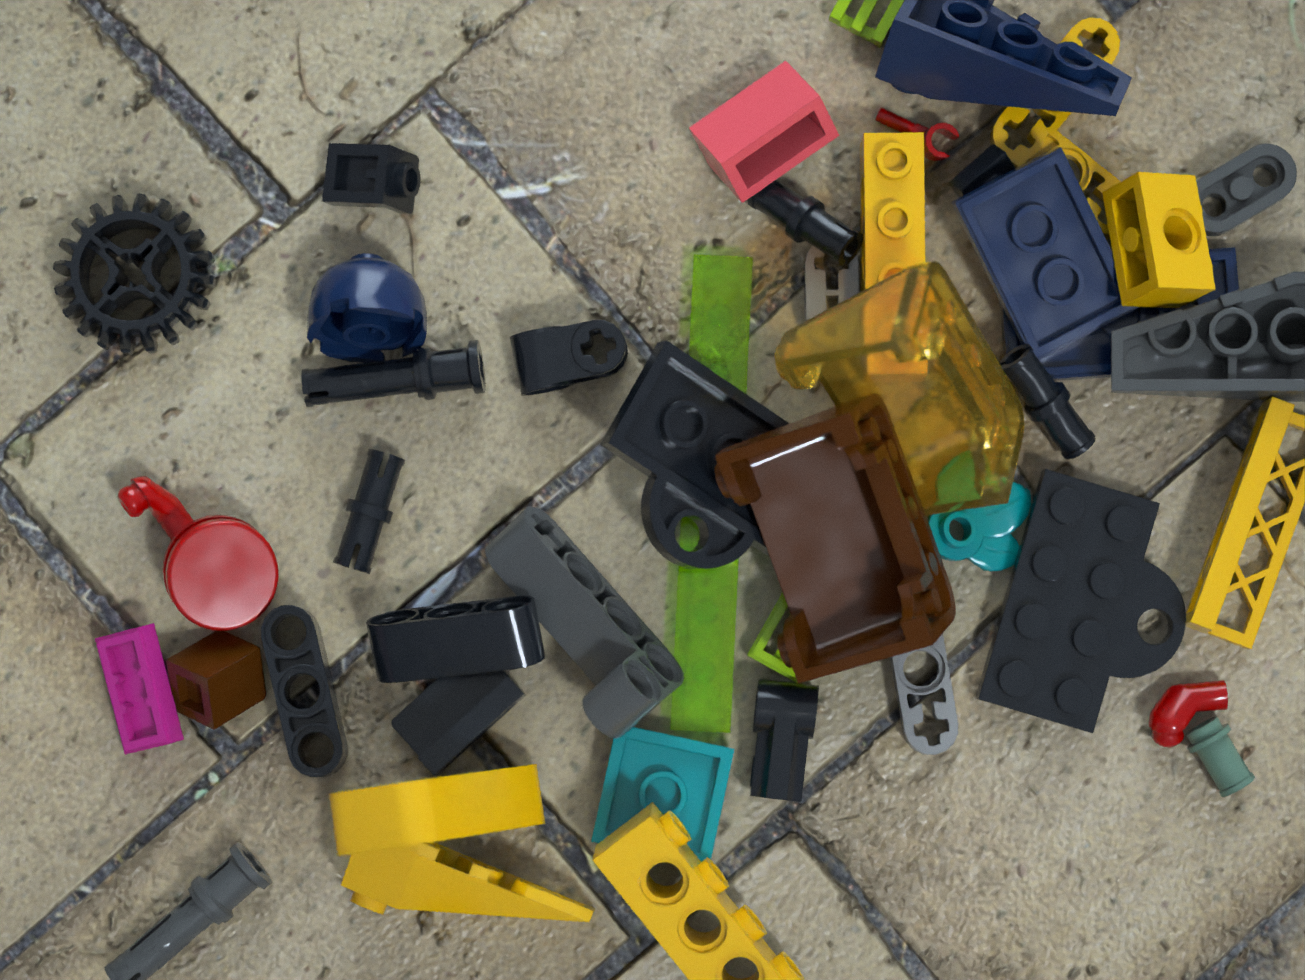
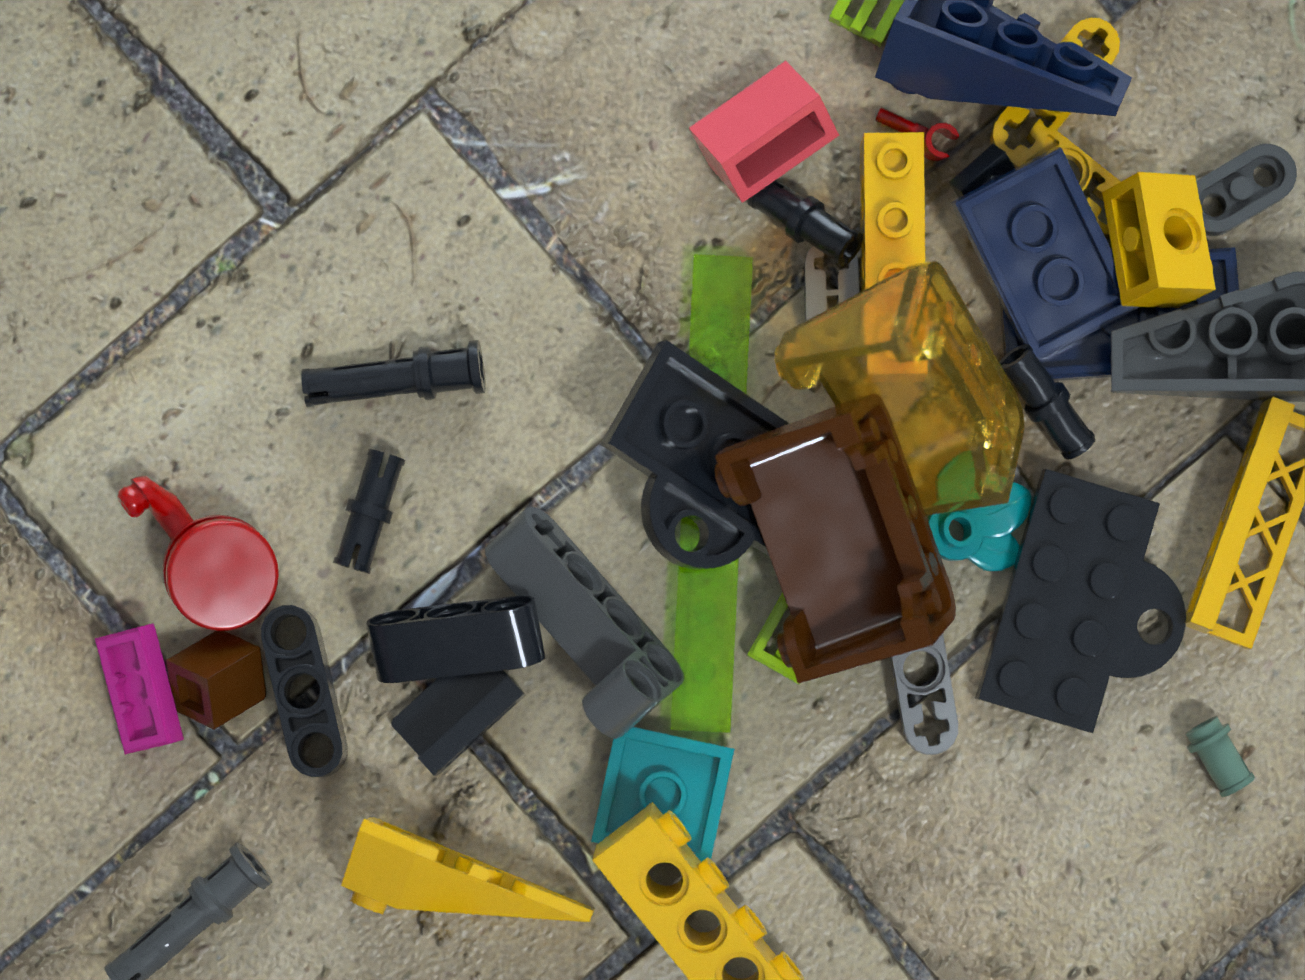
black gear [53,194,216,355] -> none
dark blue cylinder [307,253,427,363] -> none
black bracket [322,143,421,214] -> none
yellow beam [329,764,545,856] -> none
black piece [510,320,628,396] -> none
black piece [750,679,819,802] -> none
red arm [1149,680,1228,747] -> none

